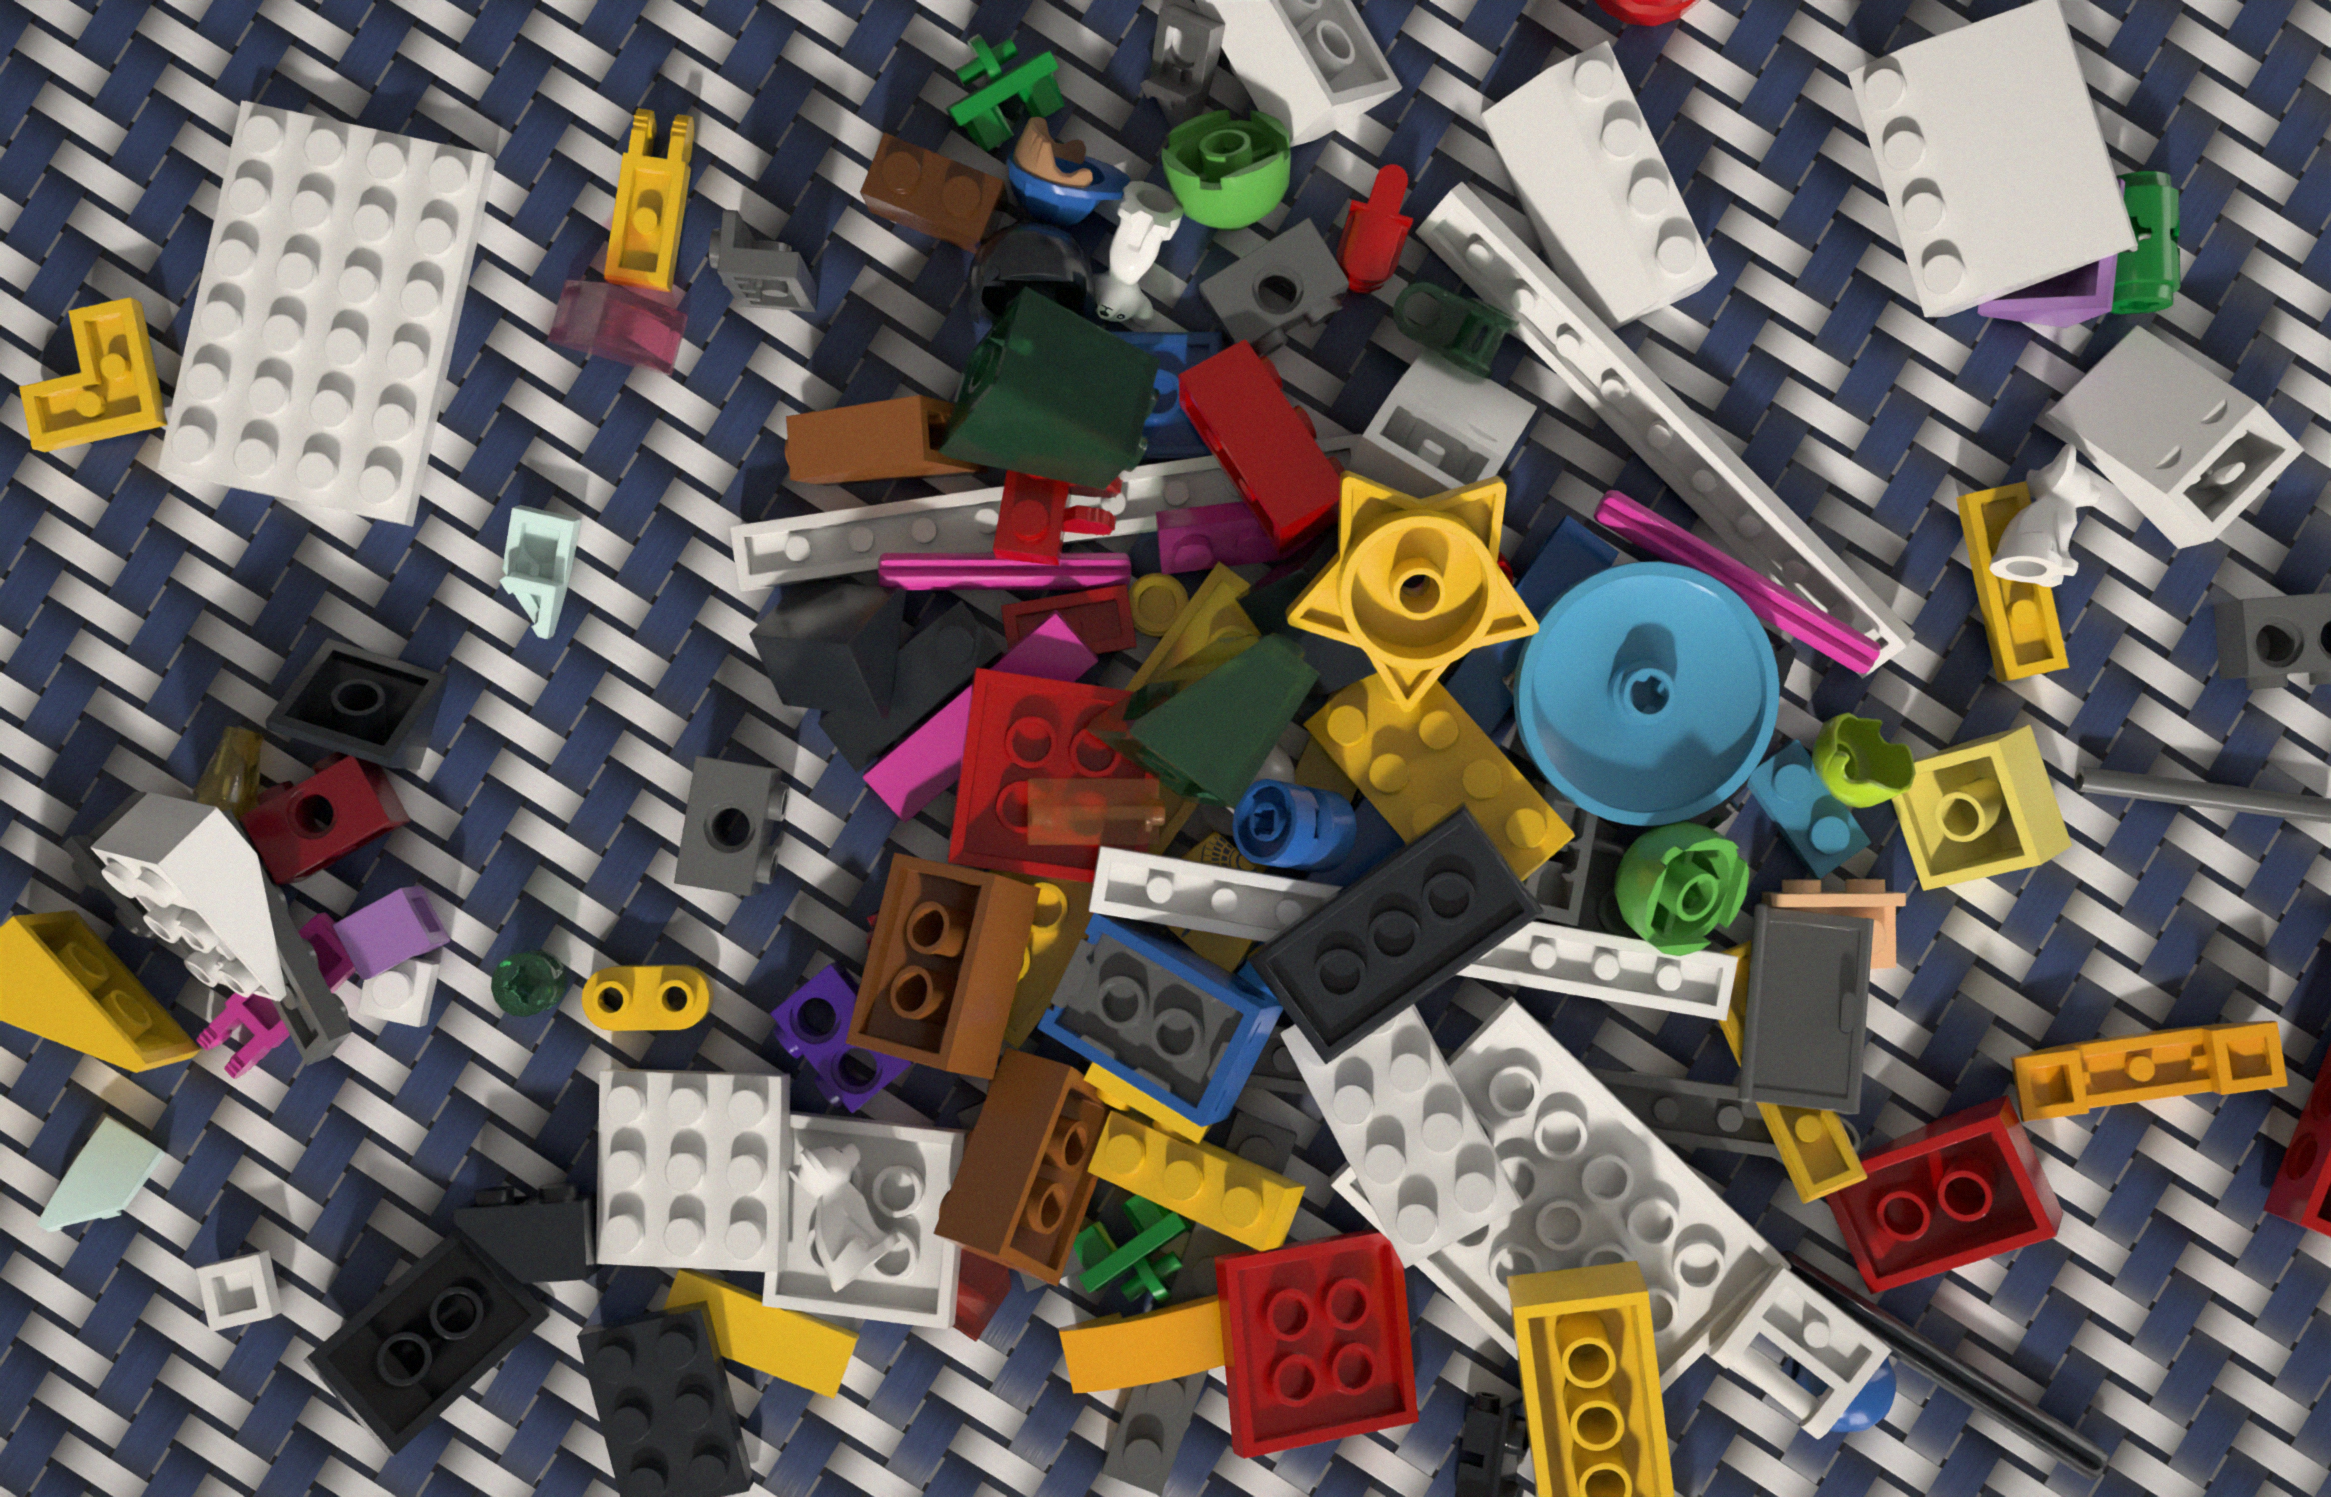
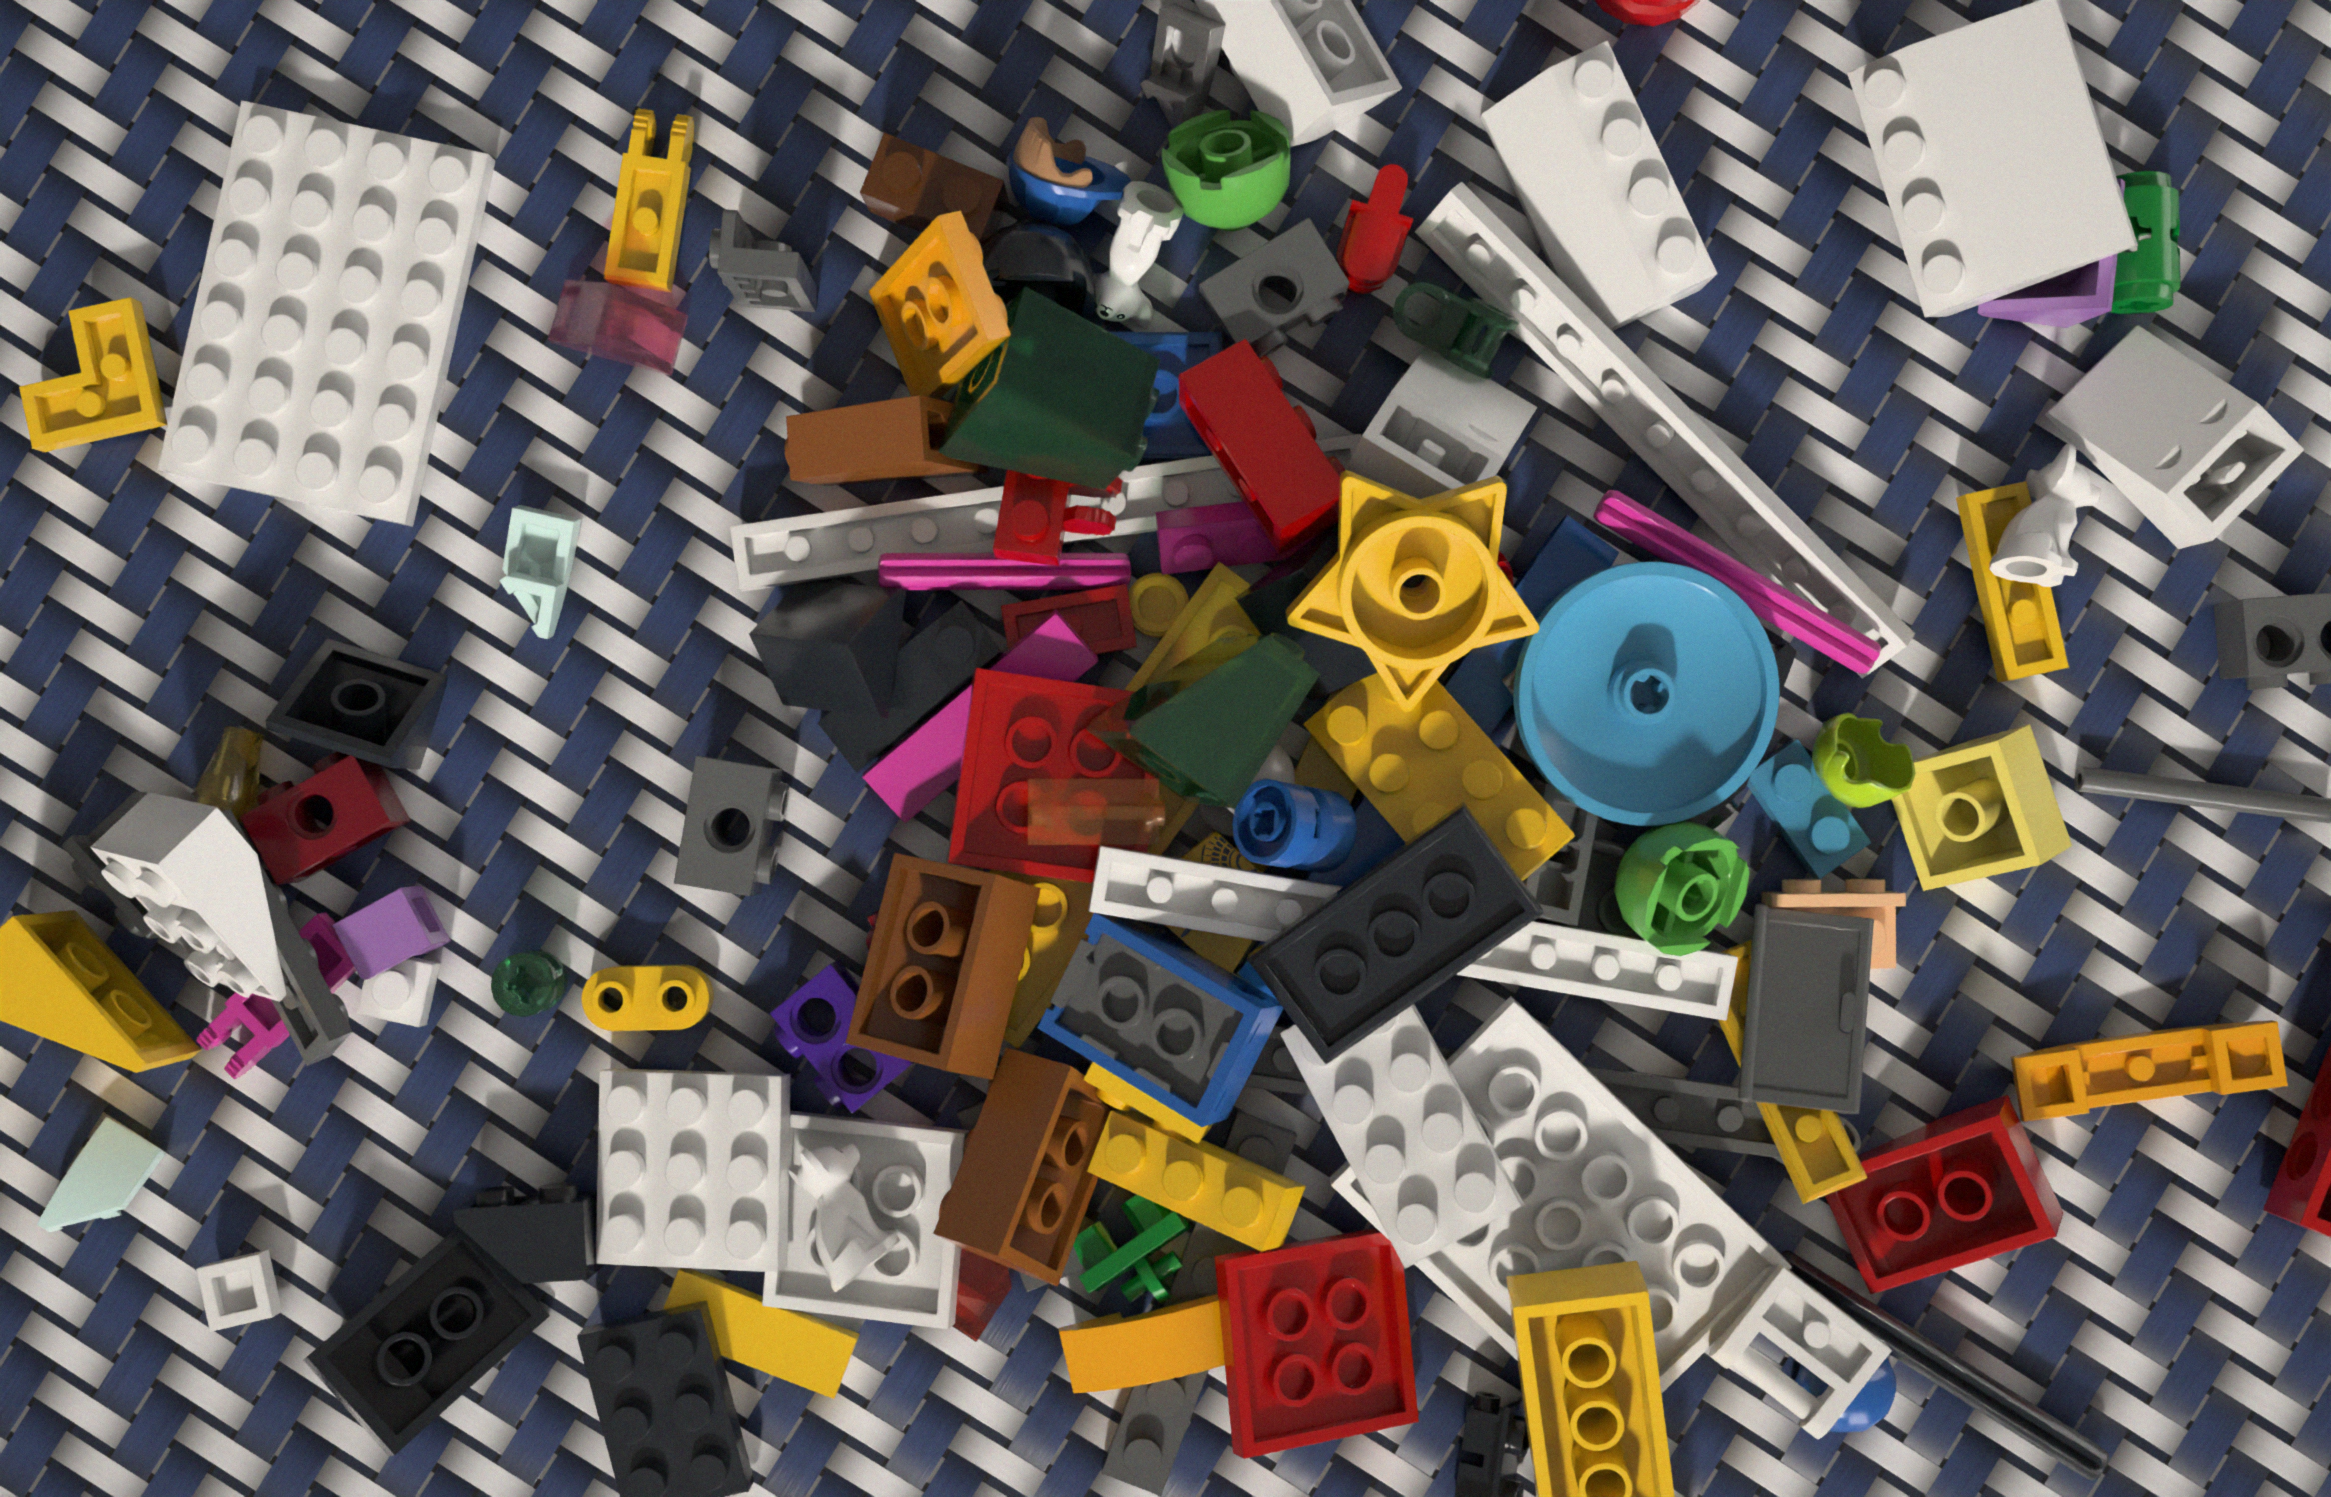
green hips [945,34,1064,152] -> none
none -> light orange plate [869,210,1011,400]

